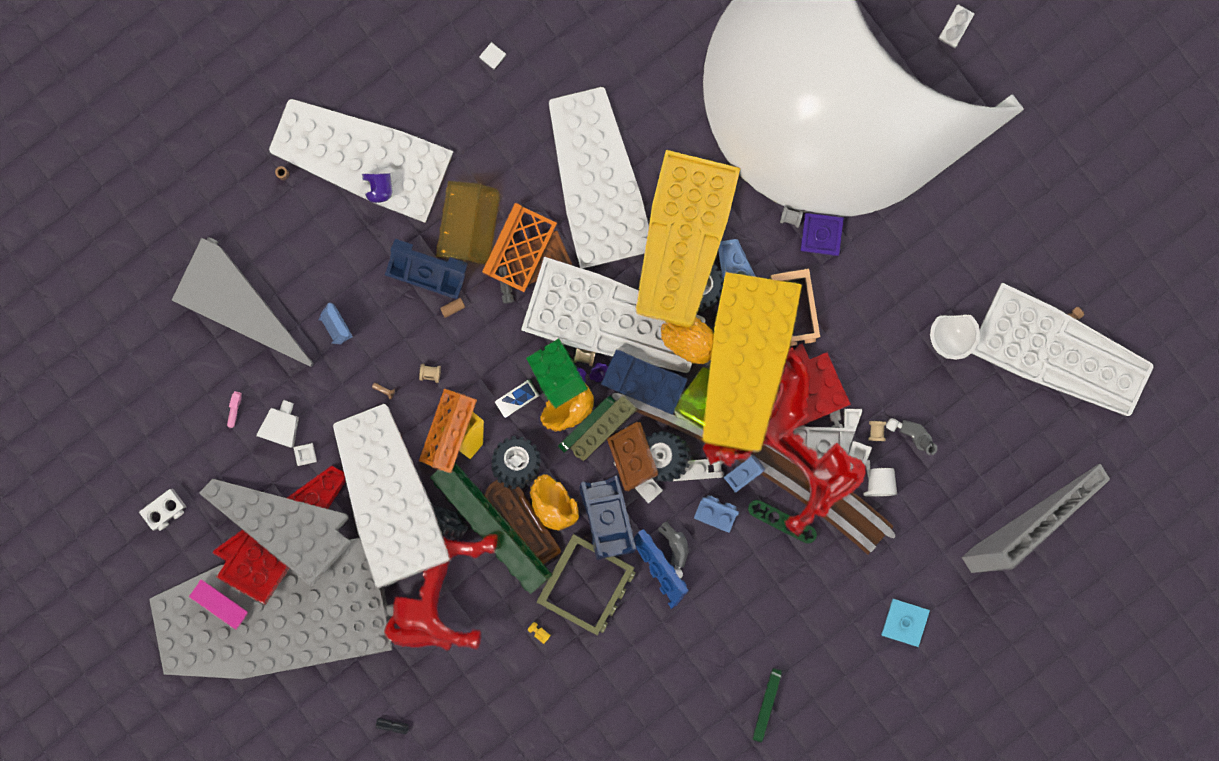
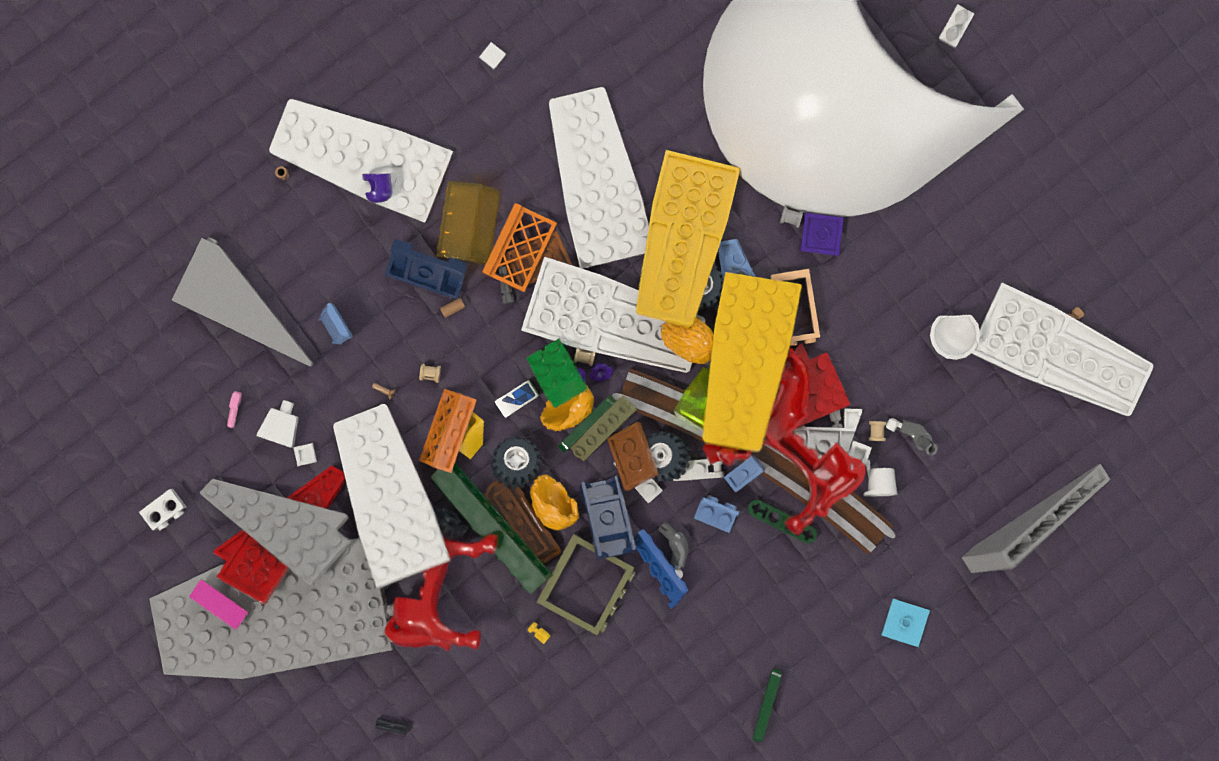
dark blue piece [601,349,687,415] -> none

